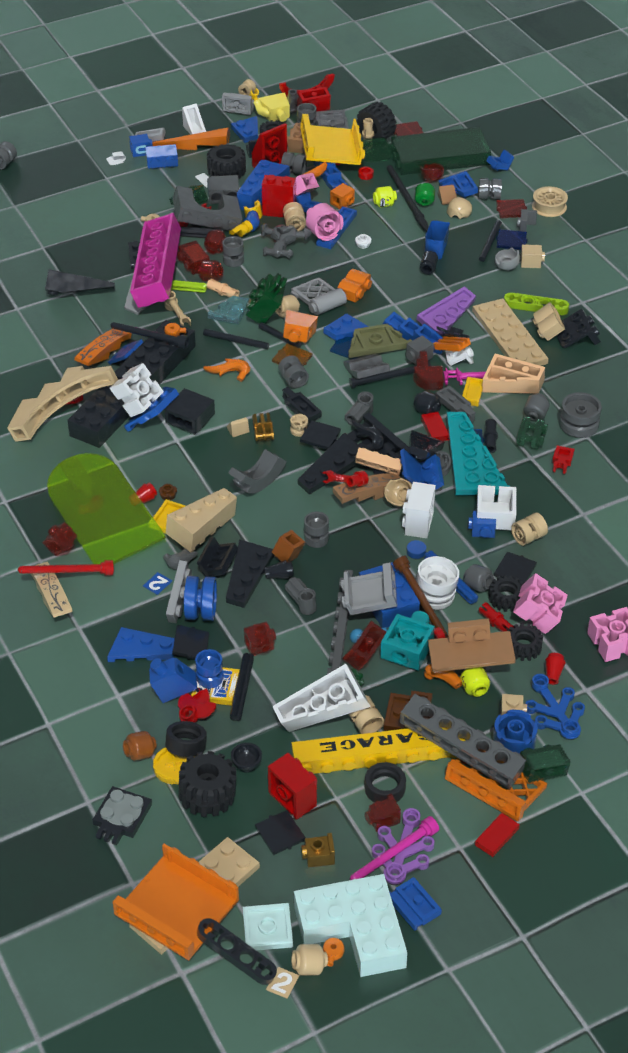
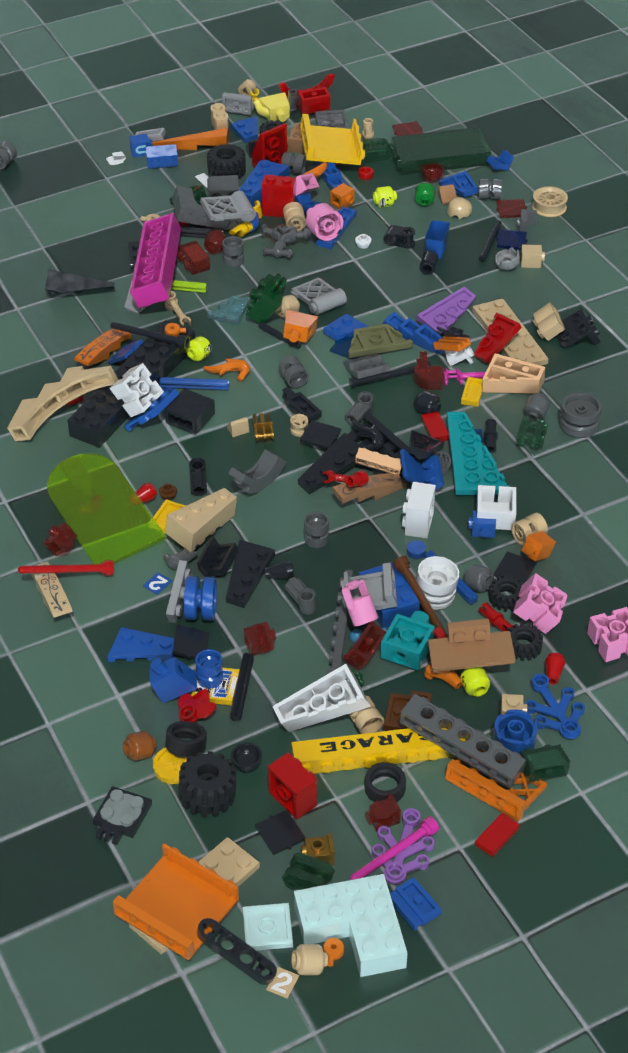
white slope [182,104,206,135] -> none
clear red head [198,260,223,281] -> none
black bar [203,329,269,350] -> none
light nougat pin [207,279,240,300] -> none
clear orange piece [272,344,313,366] -> none
dark orange brick [272,530,305,561] -> none
dark grey wheel [297,103,316,126] -> none
orange brick [338,268,372,302] -> none
black tyre [356,101,397,144] -> none
tan hair [384,478,412,507] -> none
black piece [387,165,429,232] -> none
dark grey brick [406,336,434,365] -> none
dark grey hinge [435,386,476,422] -> none
lime beam [504,293,569,315] -> none
red plate [552,445,575,474] -> none
none -> blue axle [159,377,229,390]
none -> neon yellow head [186,336,211,362]
none -> black piece [189,458,207,496]
none -> light grey piece [200,191,256,222]
none -> tan brick [211,103,229,130]
none -> clear green brick [282,853,335,890]
none -> bright pink piece [342,580,378,627]
none -> black piece [383,225,415,249]
none -> red wing [474,312,522,364]
none -> orange brick [521,531,556,561]

